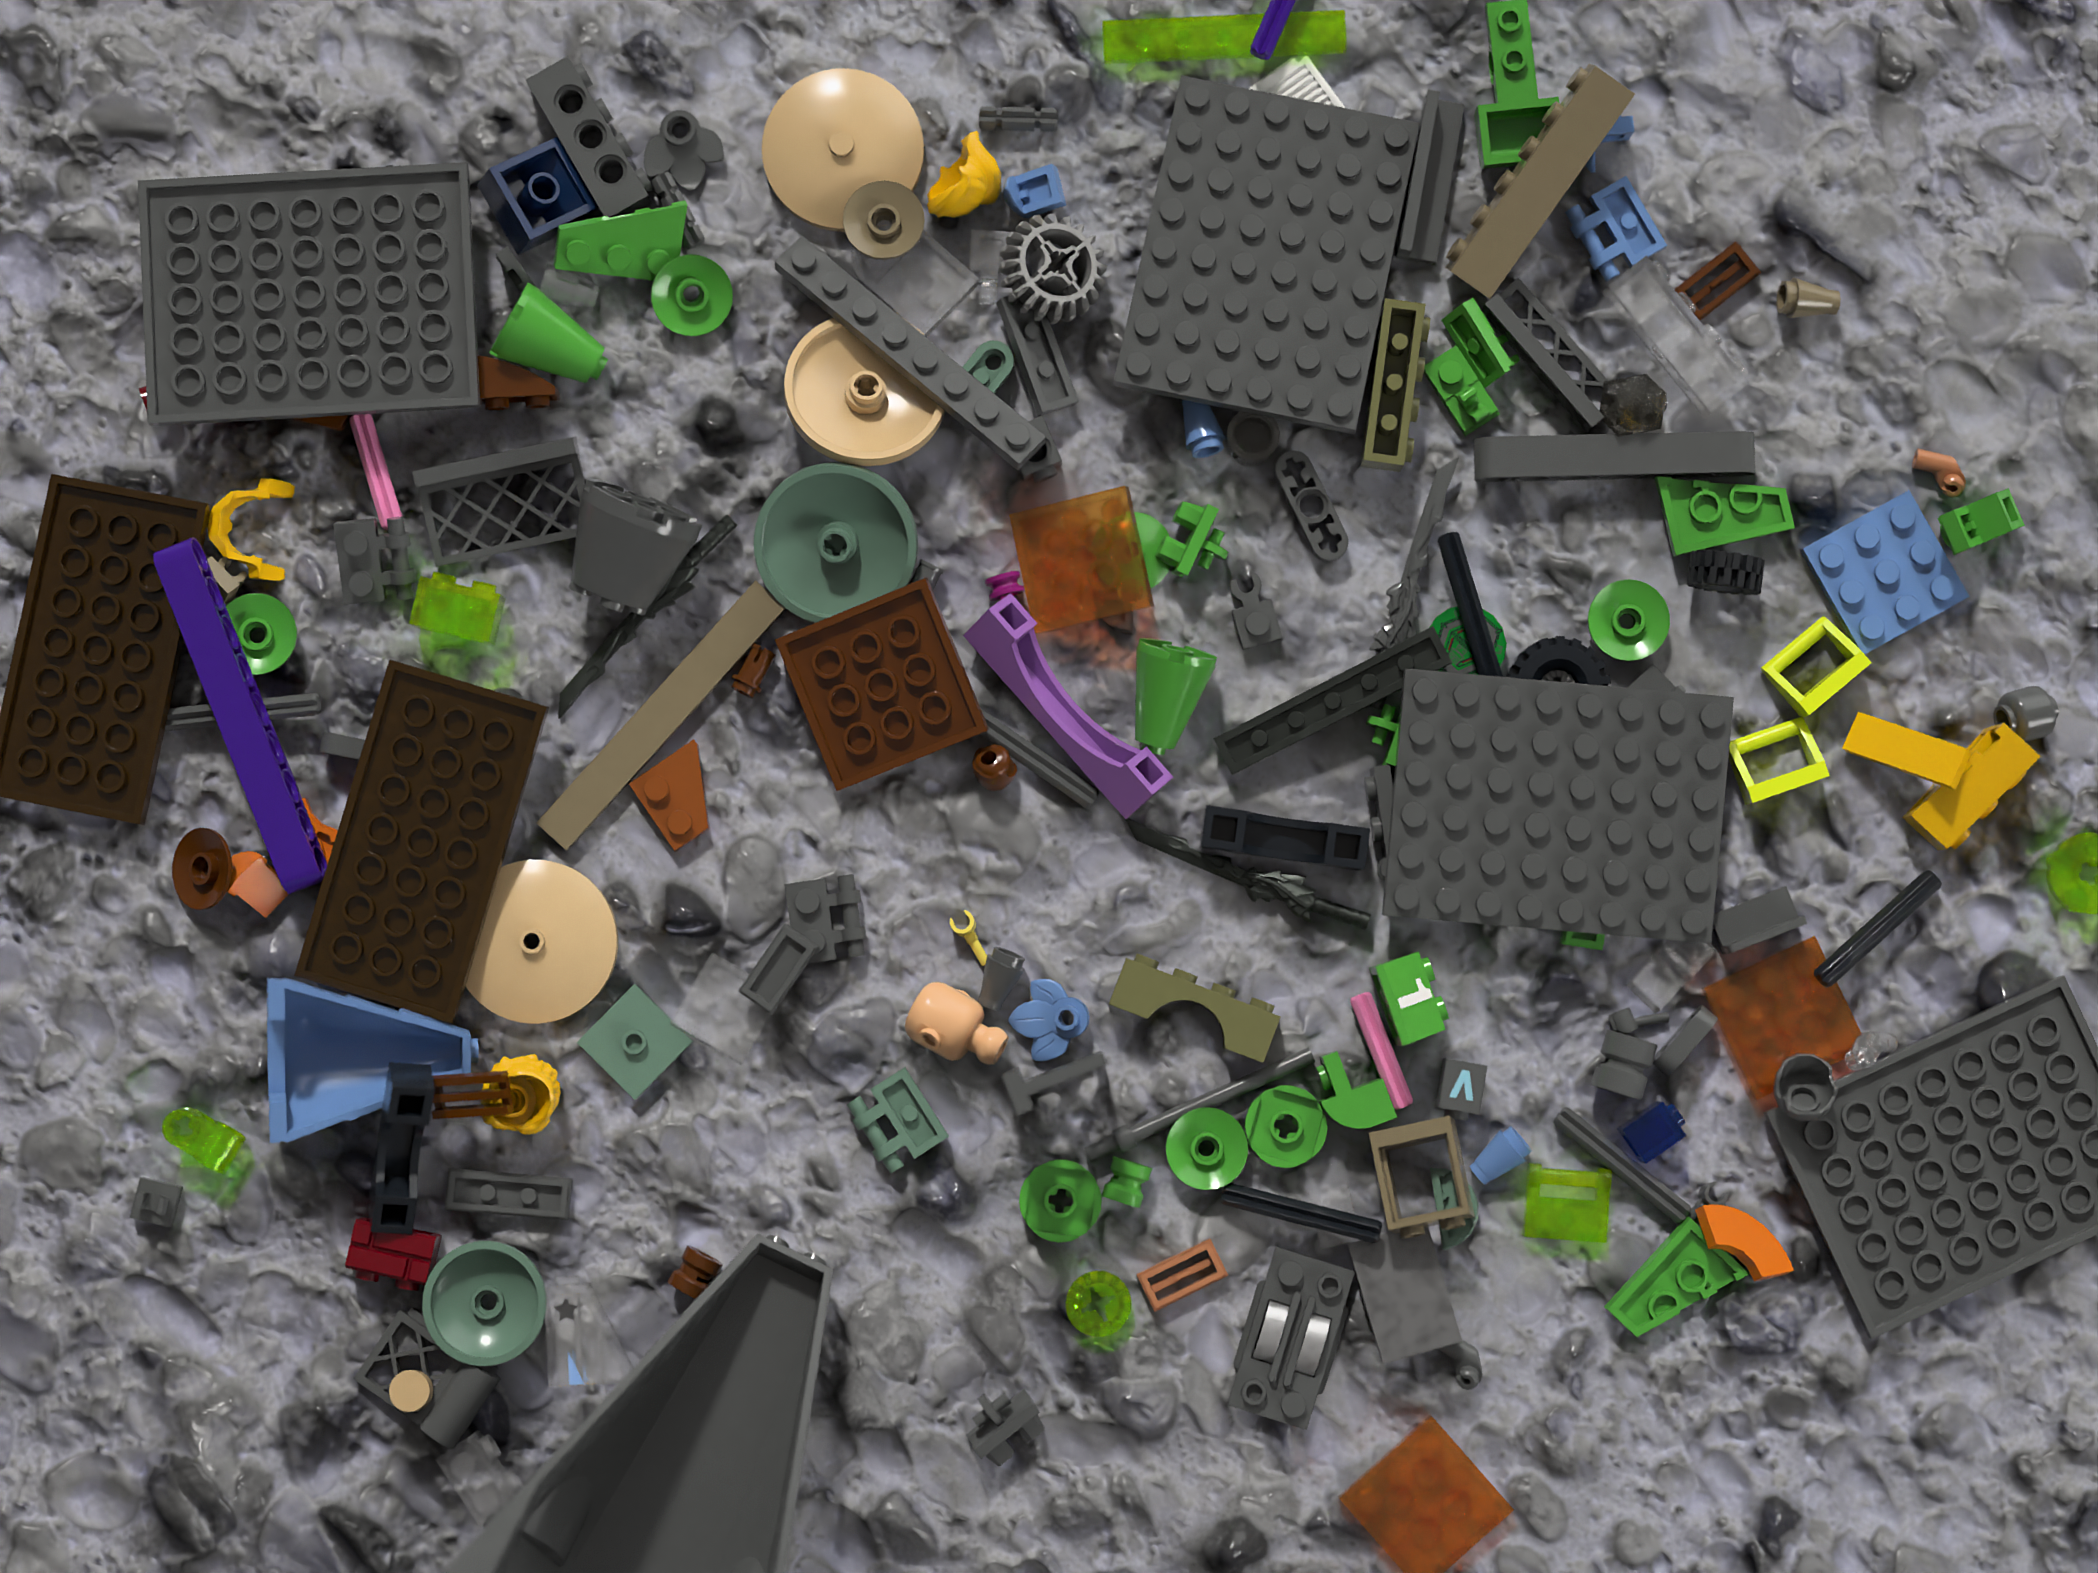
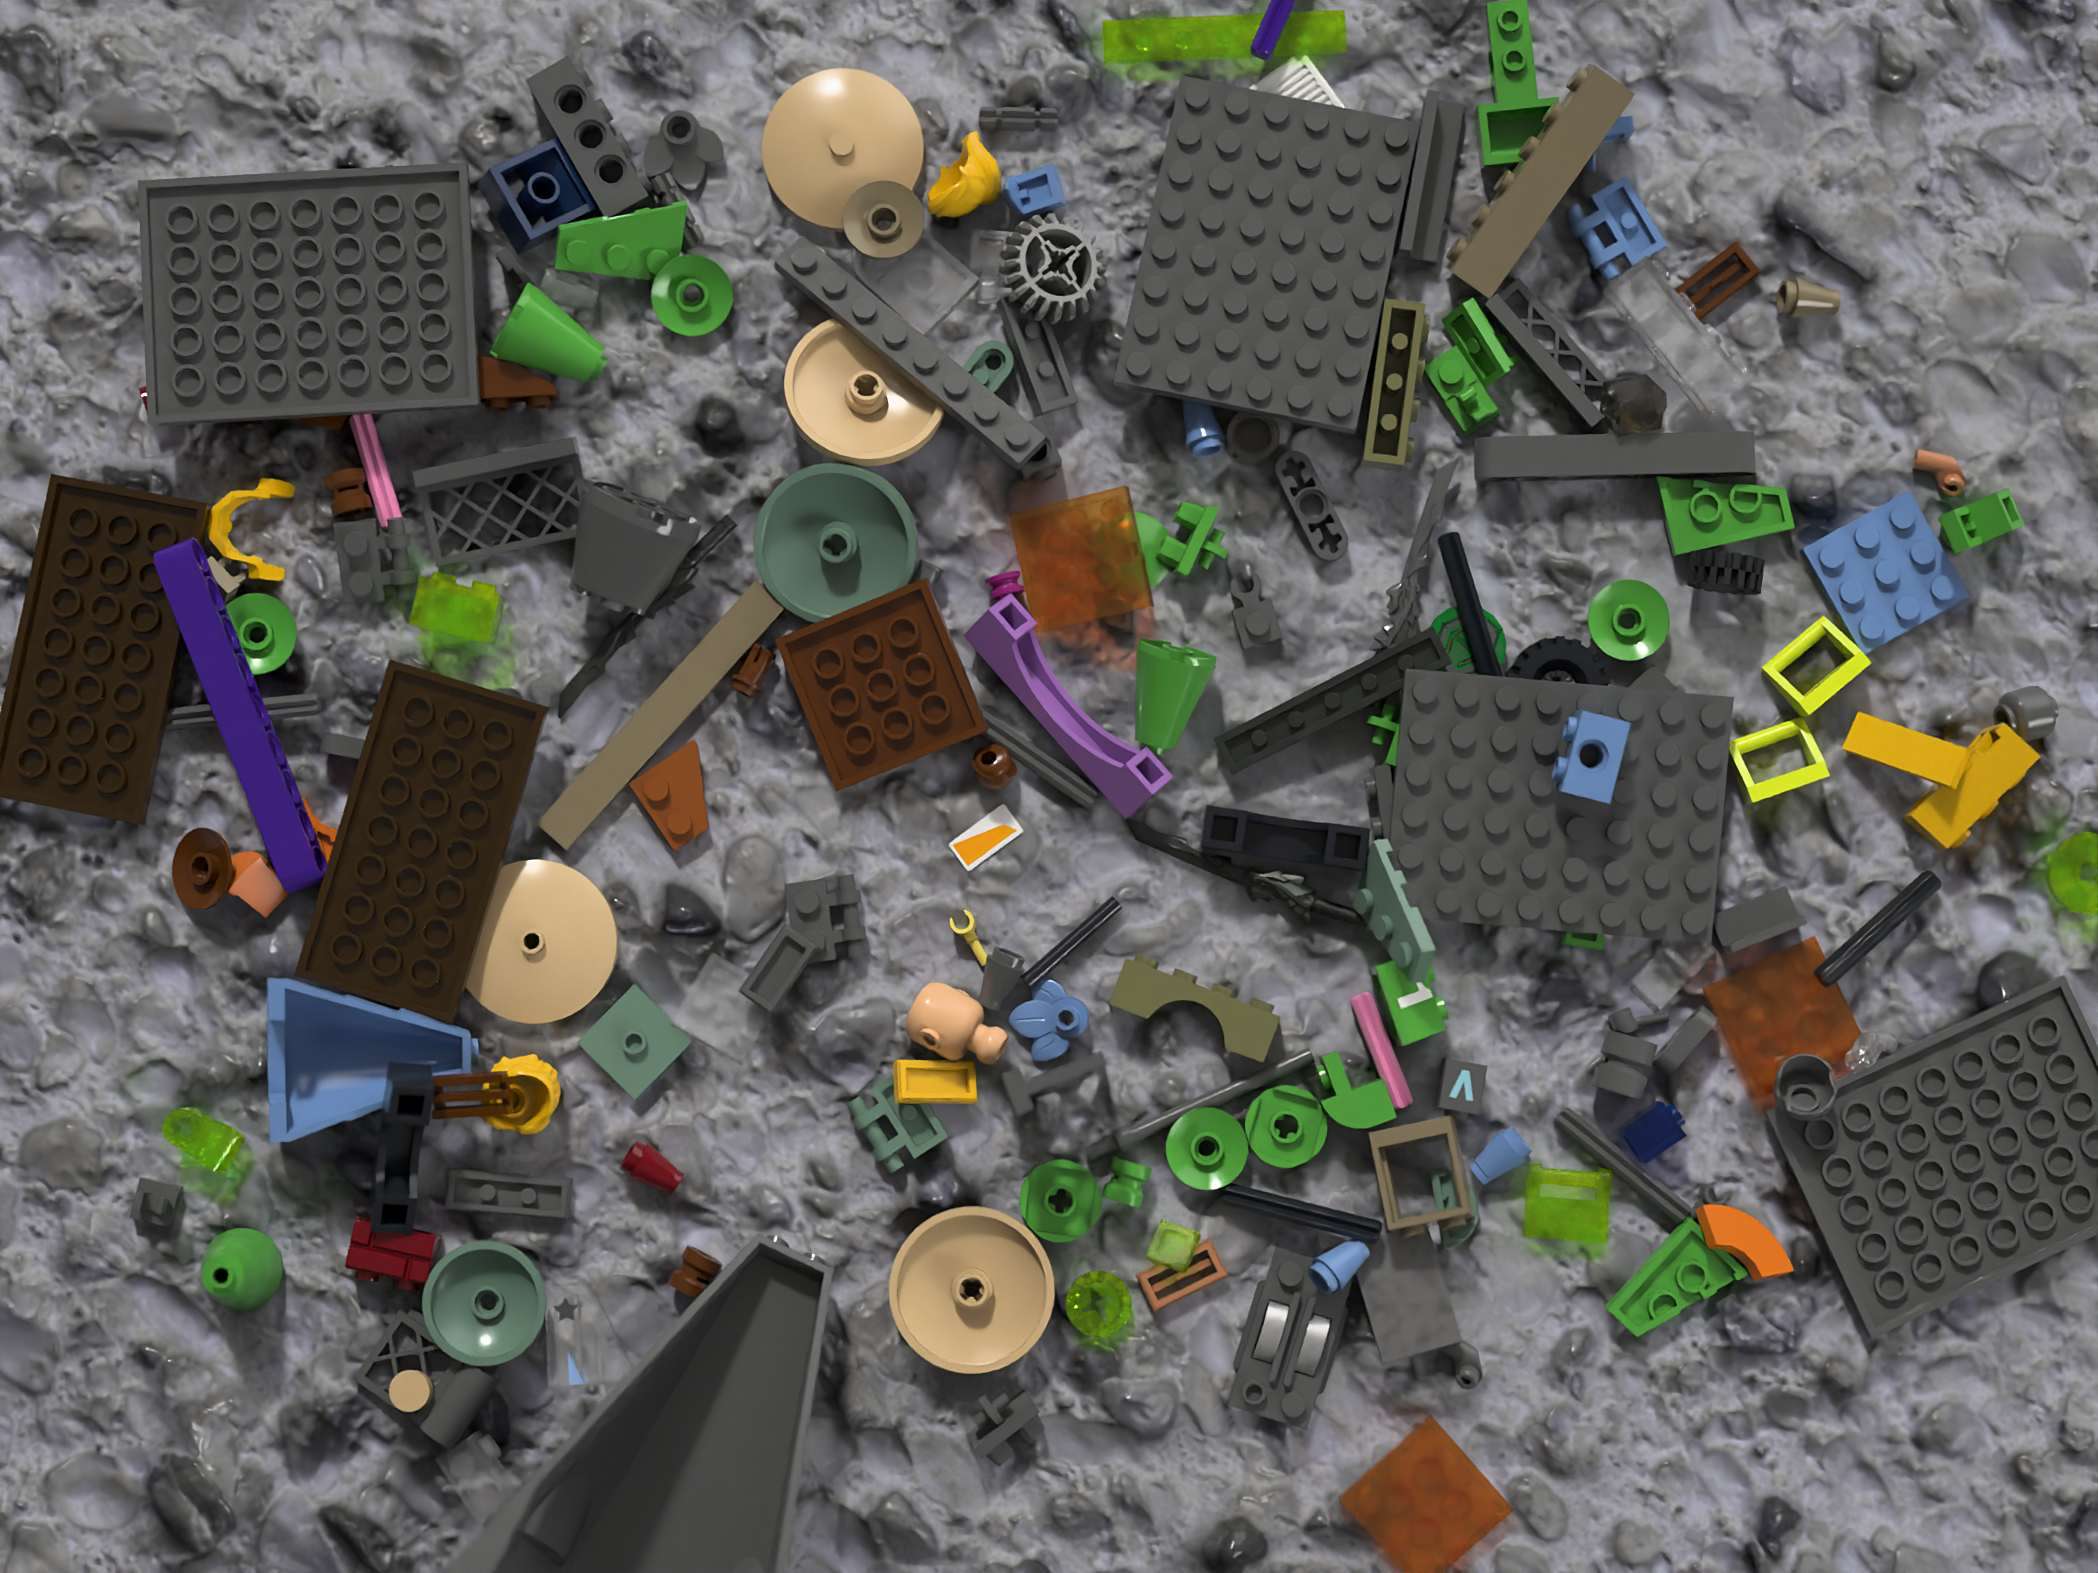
none -> bright green cone [200,1228,283,1311]
none -> reddish brown wheel [323,467,373,518]
none -> dark red cone [619,1140,684,1195]
none -> tan dish [889,1206,1055,1374]
none -> yellow tile [893,1060,977,1104]
none -> sticker [948,804,1023,871]
none -> black bar [1020,896,1122,989]
none -> clear neon green tile [1146,1219,1201,1274]
none -> medium blue cone [1308,1238,1370,1295]
none -> sand green wing [1352,839,1436,984]
none -> medium blue brick [1552,710,1631,804]

